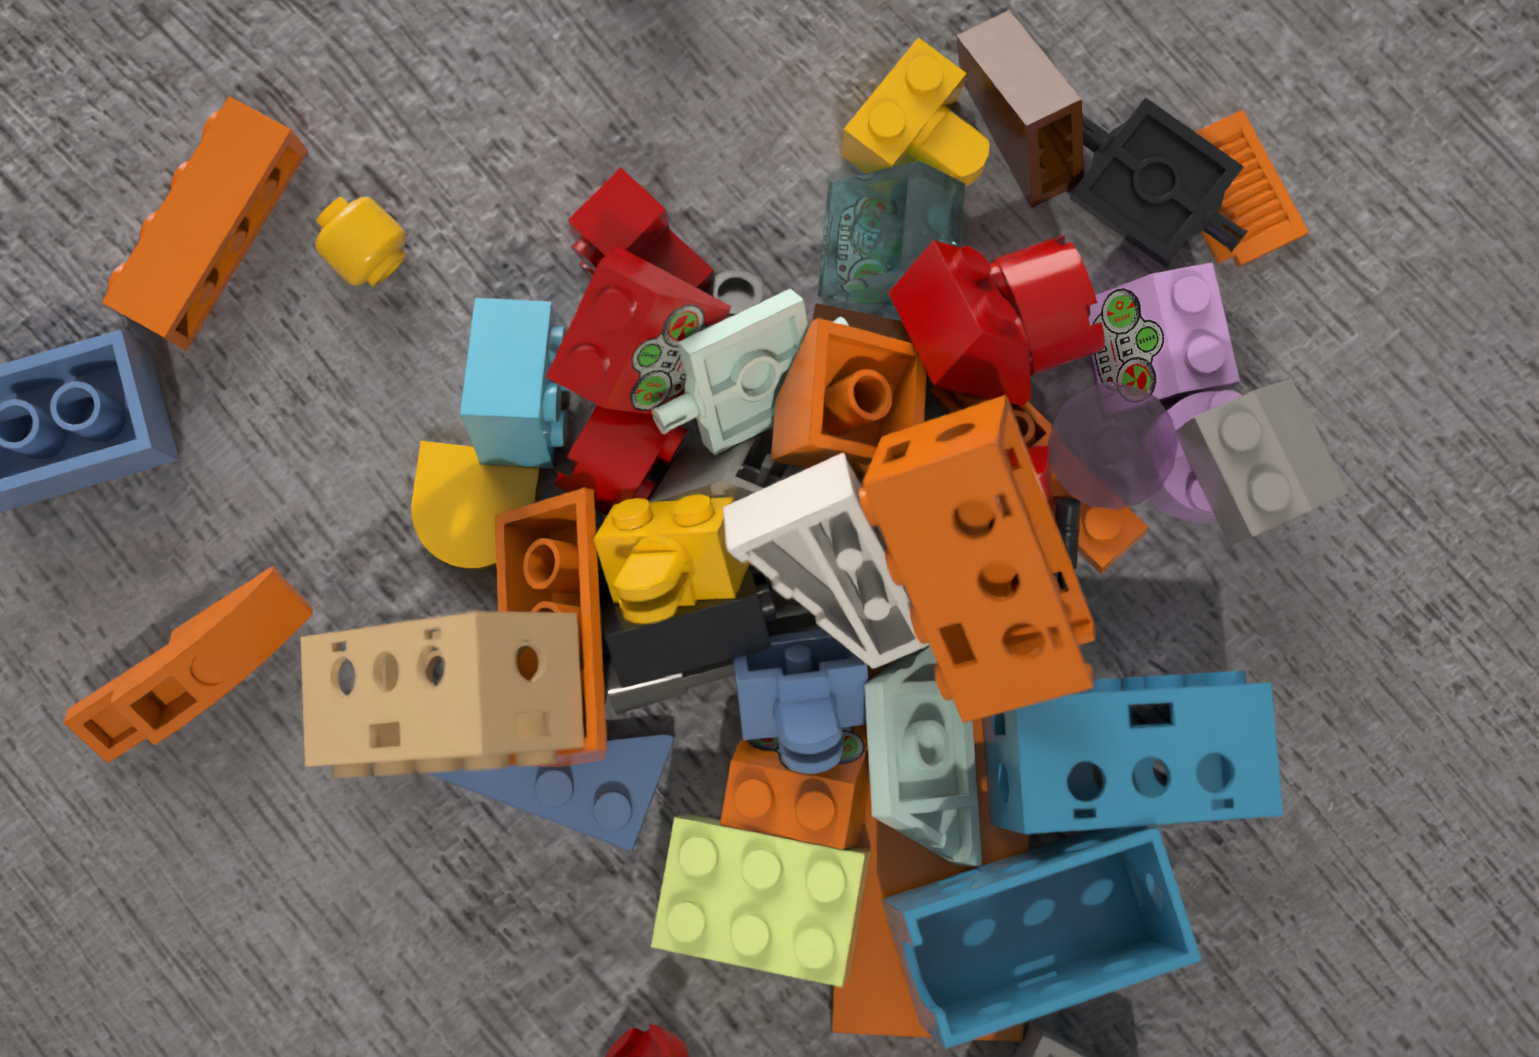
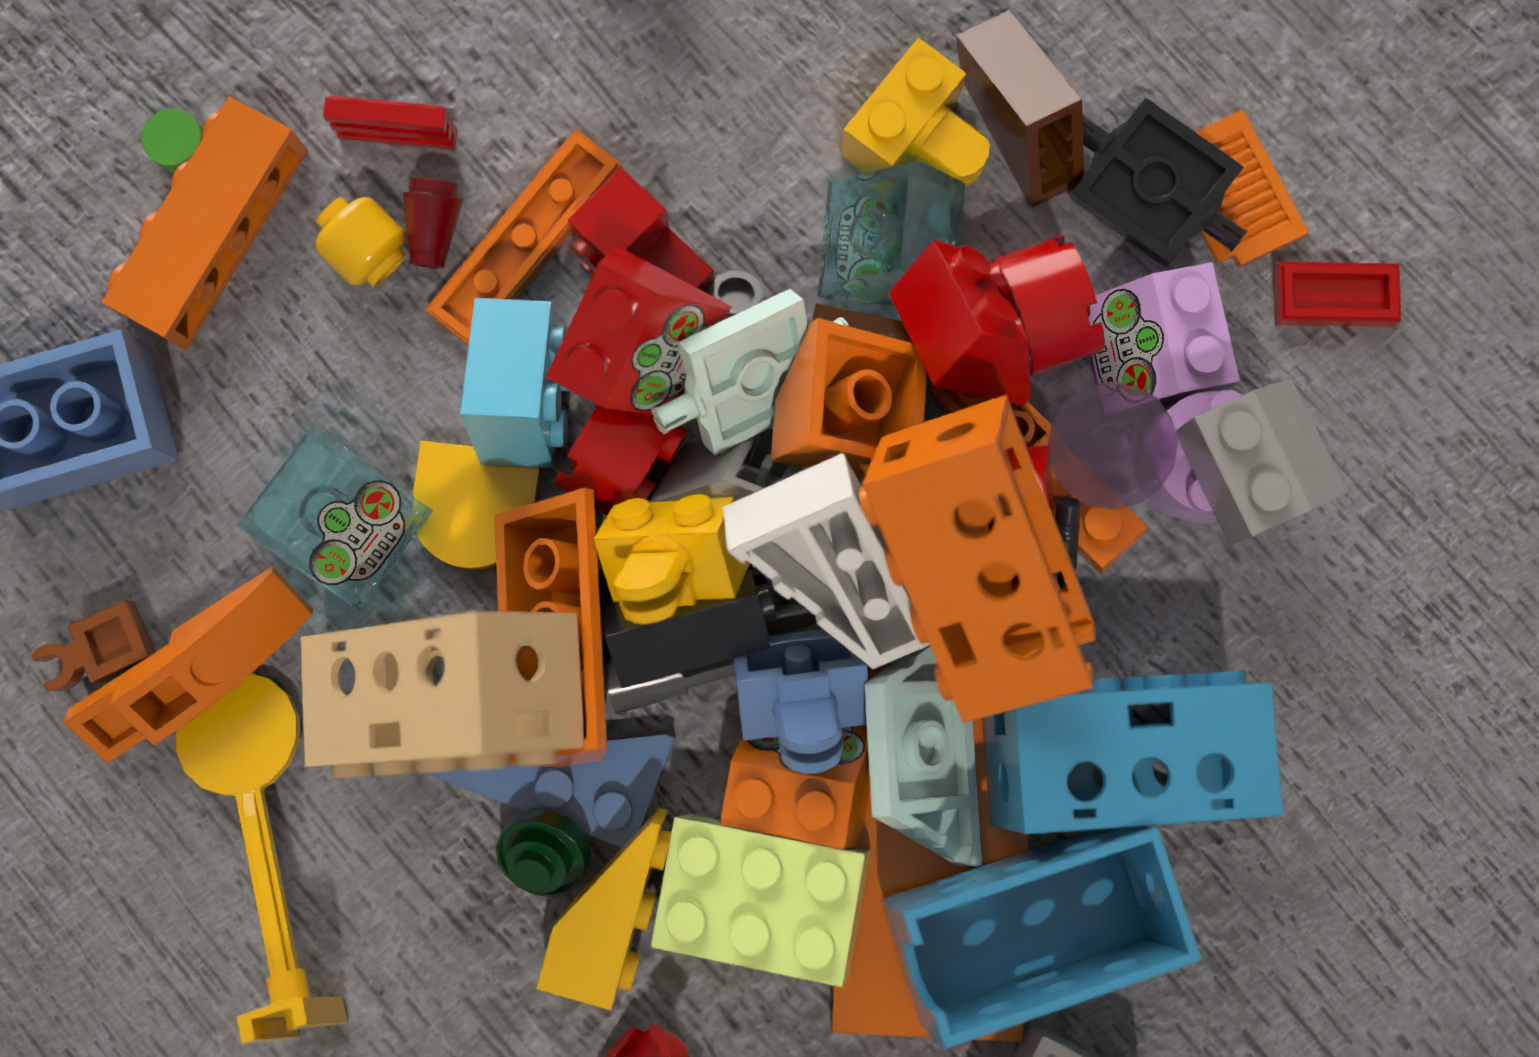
none -> dark orange plate [31,600,155,691]
none -> bright green tile [141,109,203,173]
none -> yellow piece [176,673,348,1044]
none -> clear light blue slope [237,424,433,610]
none -> red tile [323,95,458,150]
none -> dark red cone [403,178,463,269]
none -> orange tile [425,129,623,346]
none -> dark green plate [496,808,591,897]
none -> yellow slope [536,808,672,1010]
none -> red tile [1273,262,1401,327]

